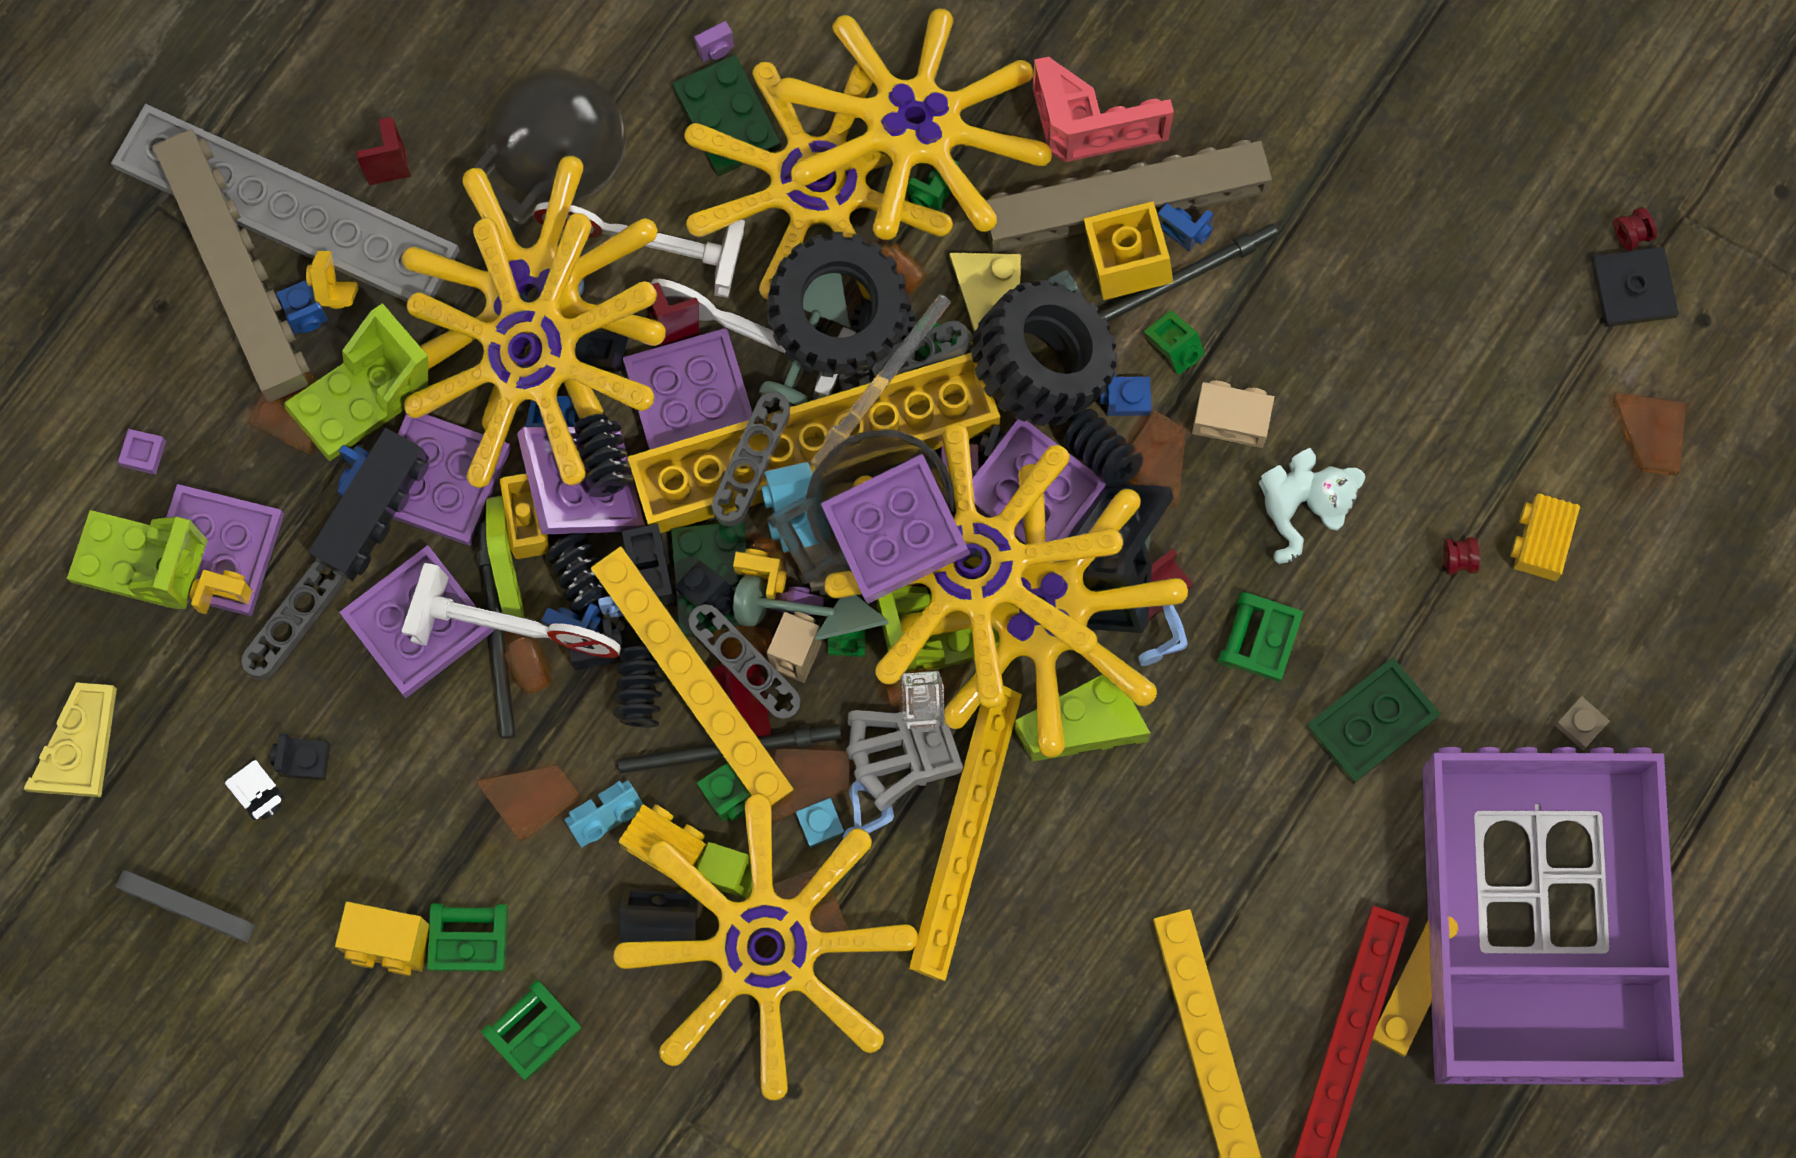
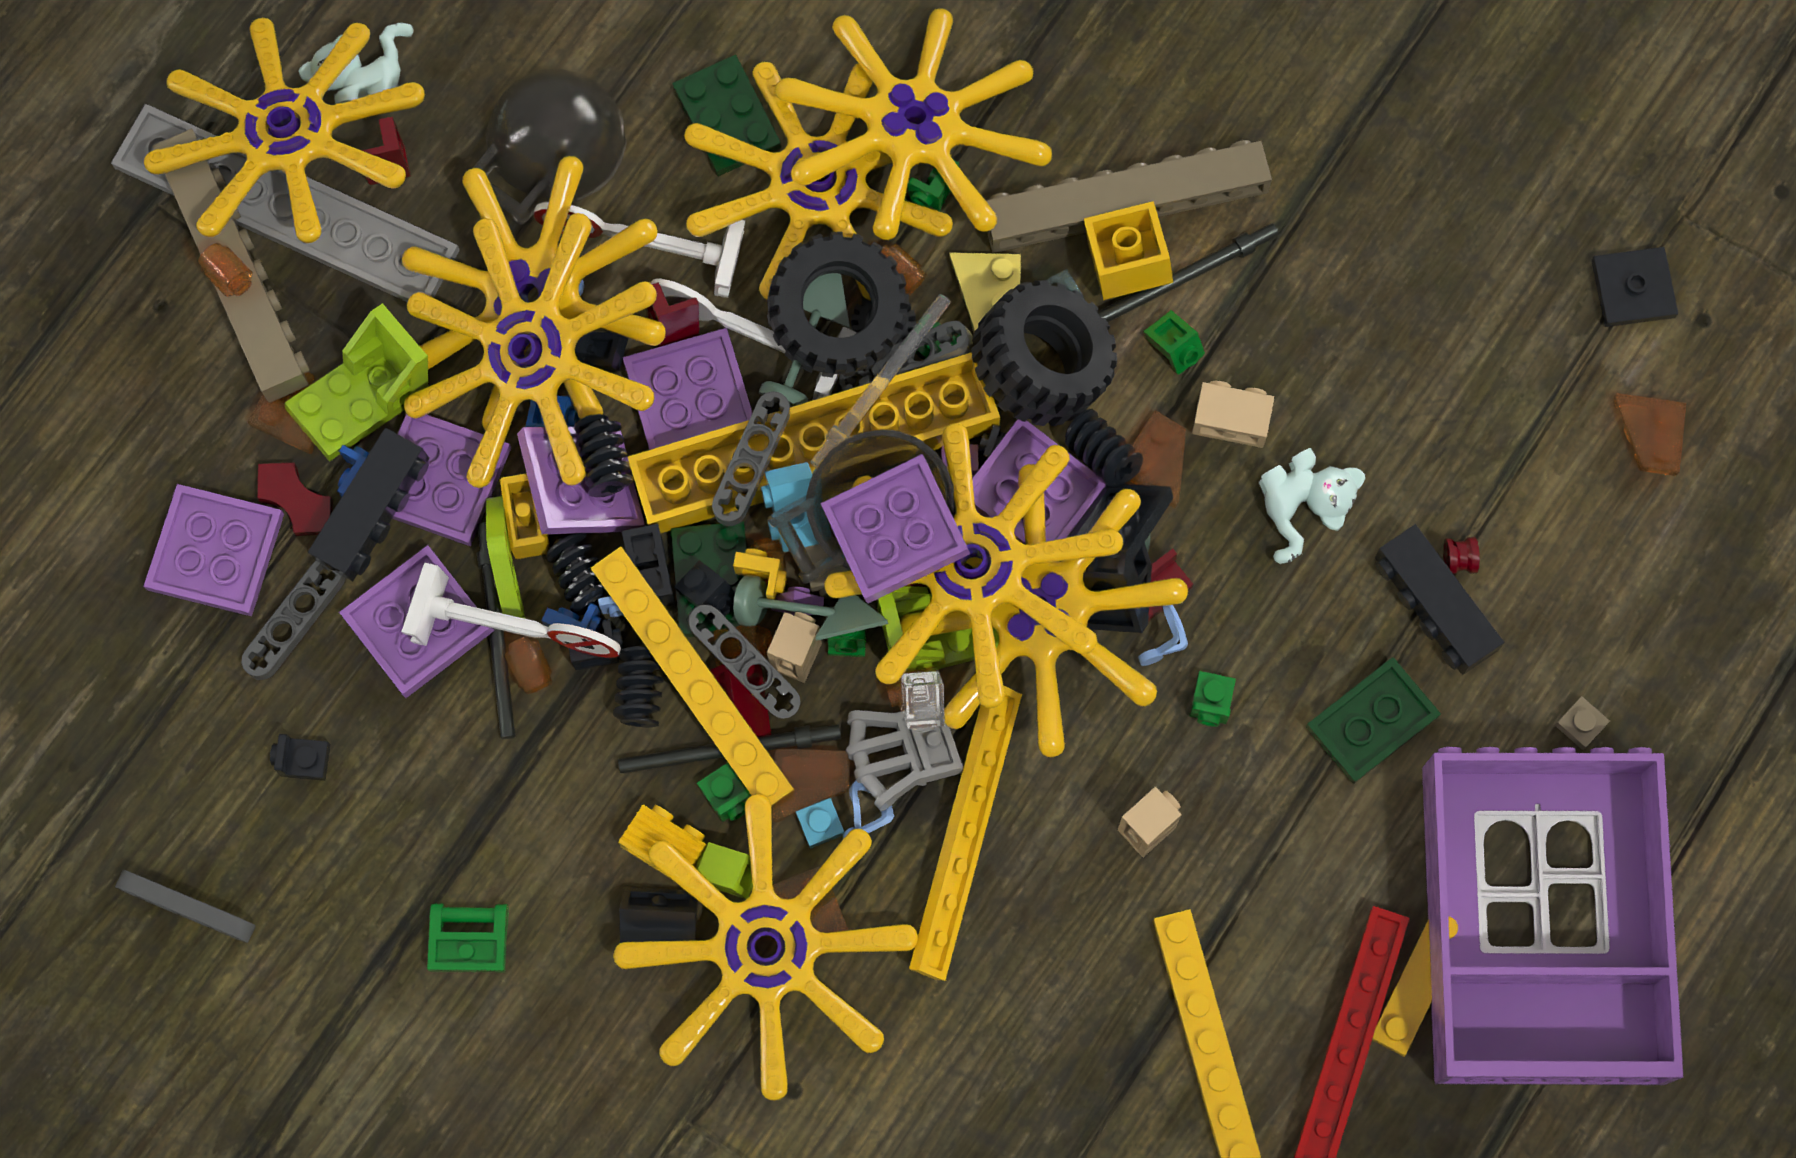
light yellow wing [24,683,117,797] -> none
lime bracket [67,510,208,609] -> none
medium lavender plate [118,429,166,475] -> none
yellow bracket [190,570,253,614] -> none
bracket [224,758,284,821] -> none
blue bracket [277,280,328,334] -> none
yellow bracket [306,251,358,309] -> none
yellow brick [335,902,429,976] -> none
clear orange wing [477,765,581,842] -> none
green plate [480,979,583,1081] -> none
medium azure hinge [564,780,643,848] -> none
medium lavender plate [694,21,734,63] -> none
lime wedge [1014,674,1150,762] -> none
coral bracket [1032,57,1174,162] -> none
blue bracket [1100,371,1151,416] -> none
blue bracket [1158,203,1214,251] -> none
green plate [1217,592,1304,683] -> none
yellow brick [1510,494,1580,581] -> none
dark red wheel [1613,207,1657,251] -> none
none -> yellow animal [144,18,425,243]
none -> clear orange brick [198,243,253,297]
none -> dark red tile [258,463,333,536]
none -> light aqua animal [298,23,413,104]
none -> tan brick [1118,787,1182,857]
none -> green bracket [1190,671,1236,727]
none -> black brick [1375,524,1505,675]

